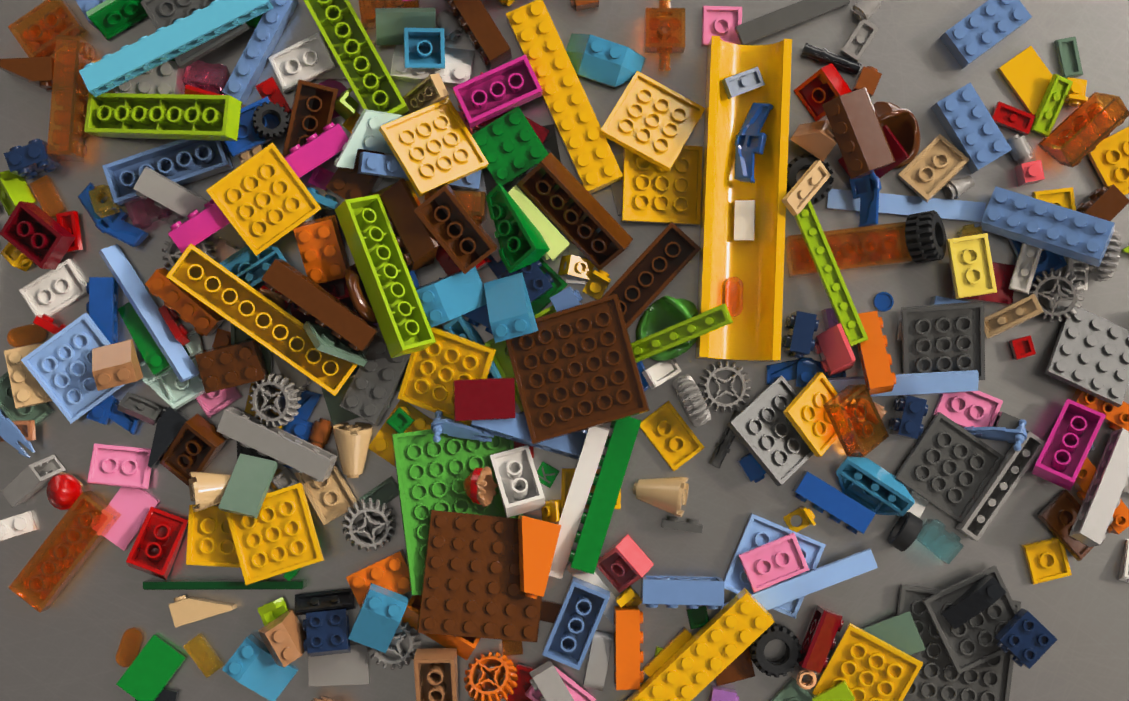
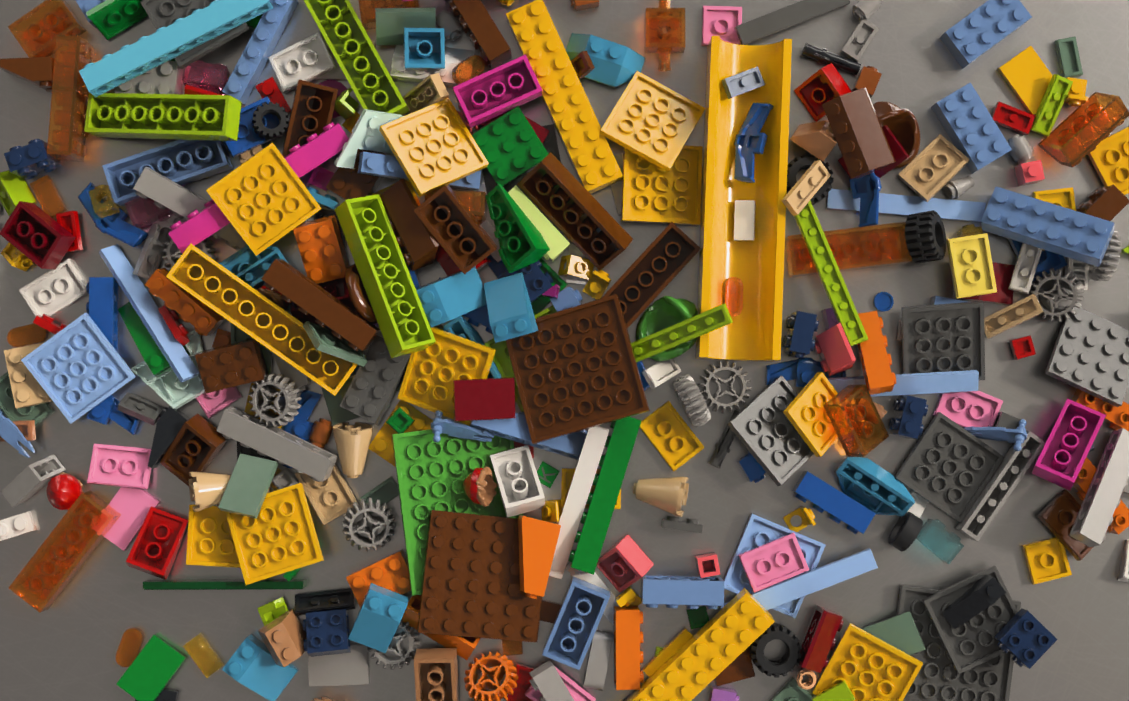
medium nougat slope [92,339,143,391] -> none
tan slope [168,595,237,628] -> none
none -> light grey hinge [133,223,170,279]
none -> clear orange tile [452,55,485,85]
none -> magenta piece [542,284,560,299]
none -> reddish brown tile [571,51,595,79]
none -> coral brick [695,552,721,578]

